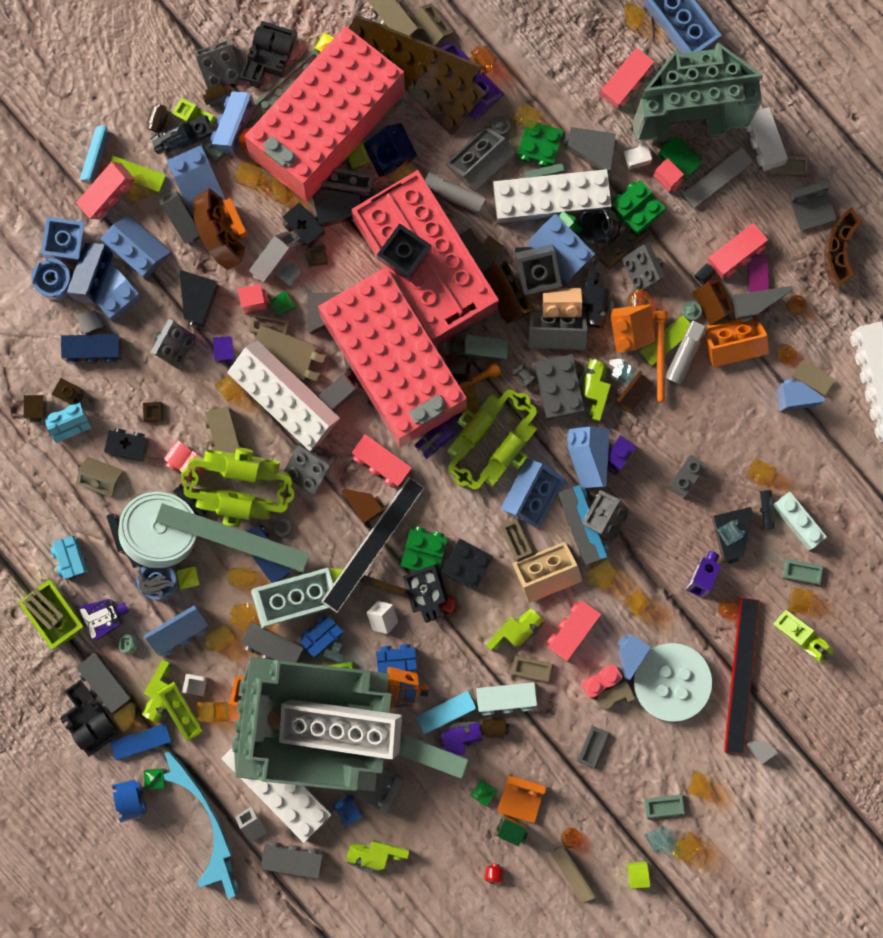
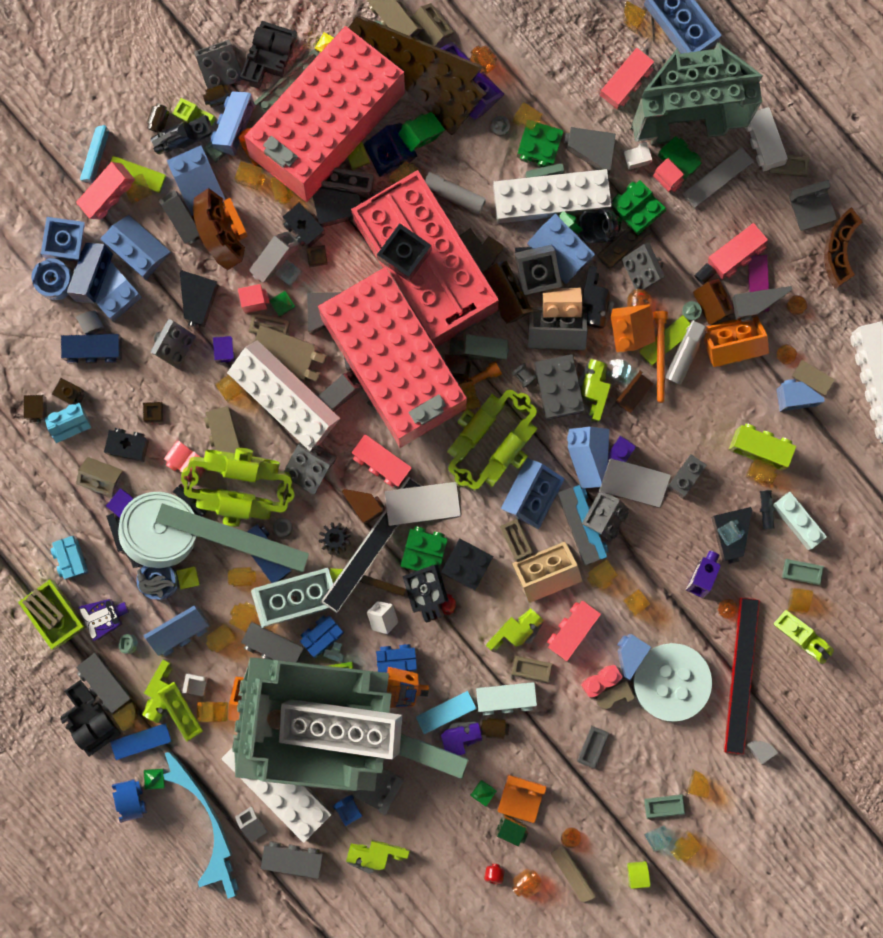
dark purple plate [414,413,464,460] -> none
dark grey slope [445,126,516,192] -> none
none -> dark purple panel [106,488,134,517]
none -> black gear [319,522,351,555]
none -> white sticker [385,482,460,526]
none -> green brick [398,112,445,152]
none -> clear orange head [512,869,542,899]
none -> white sticker [599,459,671,507]
none -> lime brick [729,424,796,471]

